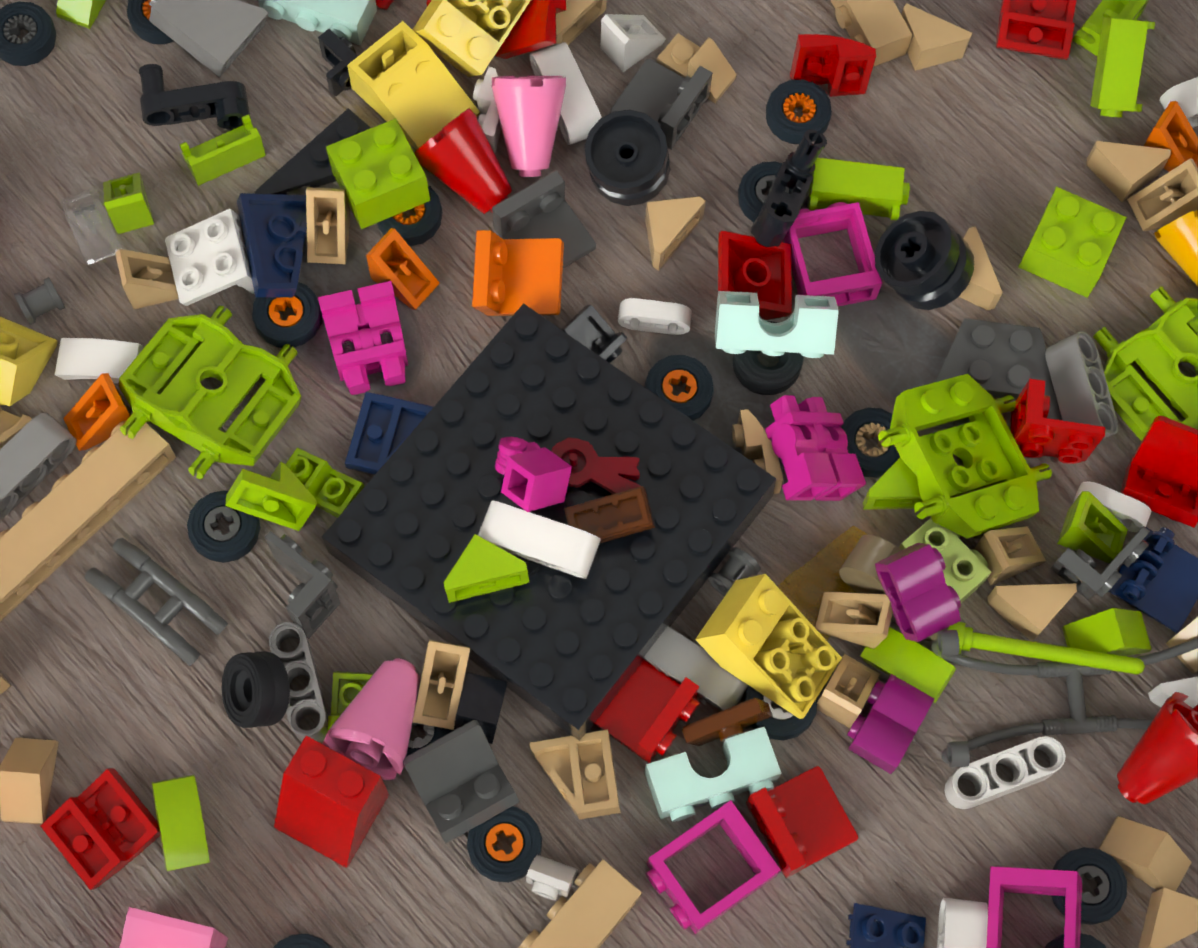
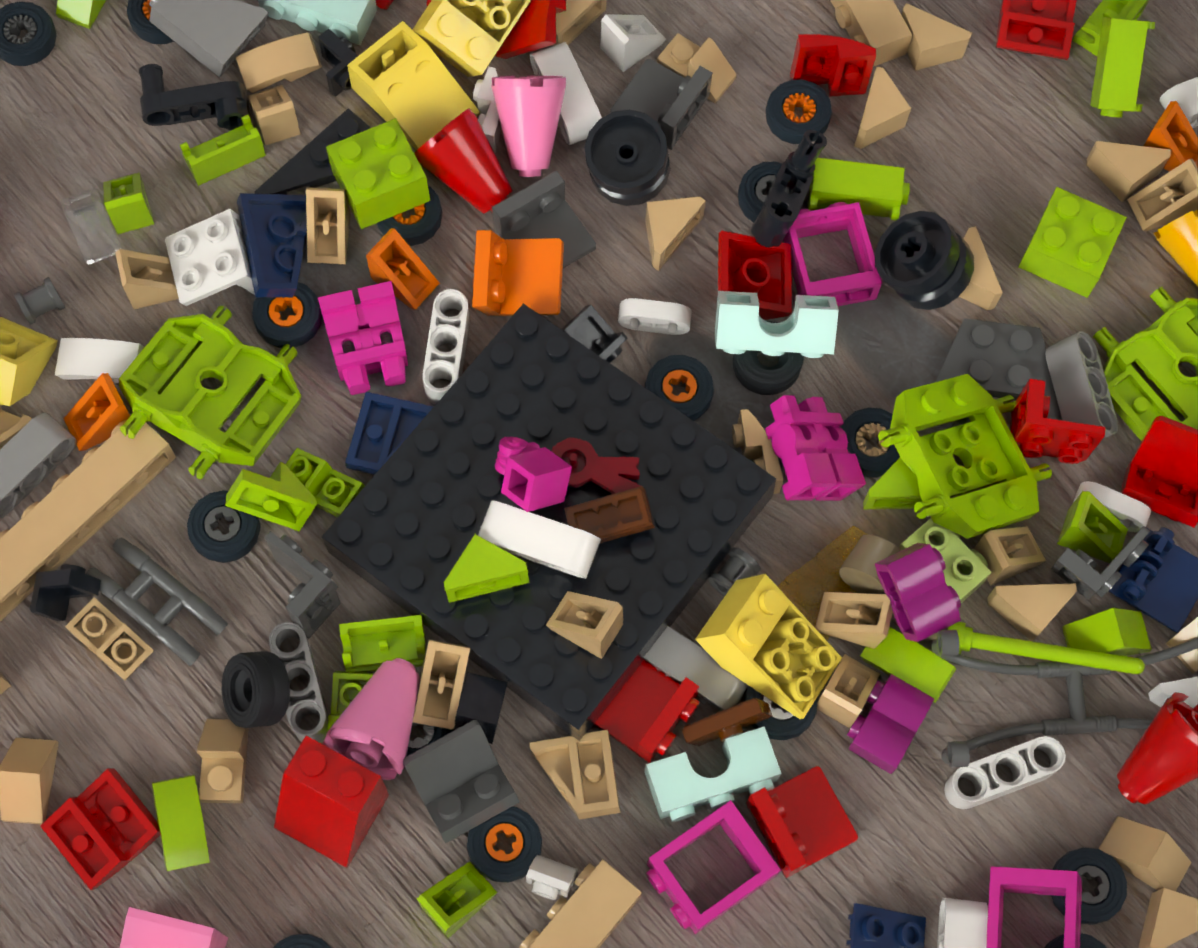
none -> black bracket [30,564,101,621]
none -> tan slope [65,597,154,681]
none -> tan slope [197,719,249,803]
none -> tan slope [236,32,322,93]
none -> tan slope [247,85,301,145]
none -> lime hinge [339,615,426,673]
none -> lime slope [417,861,498,938]
none -> white beam [423,289,470,405]
none -> tan slope [546,591,623,659]
none -> tan slope [854,66,911,149]

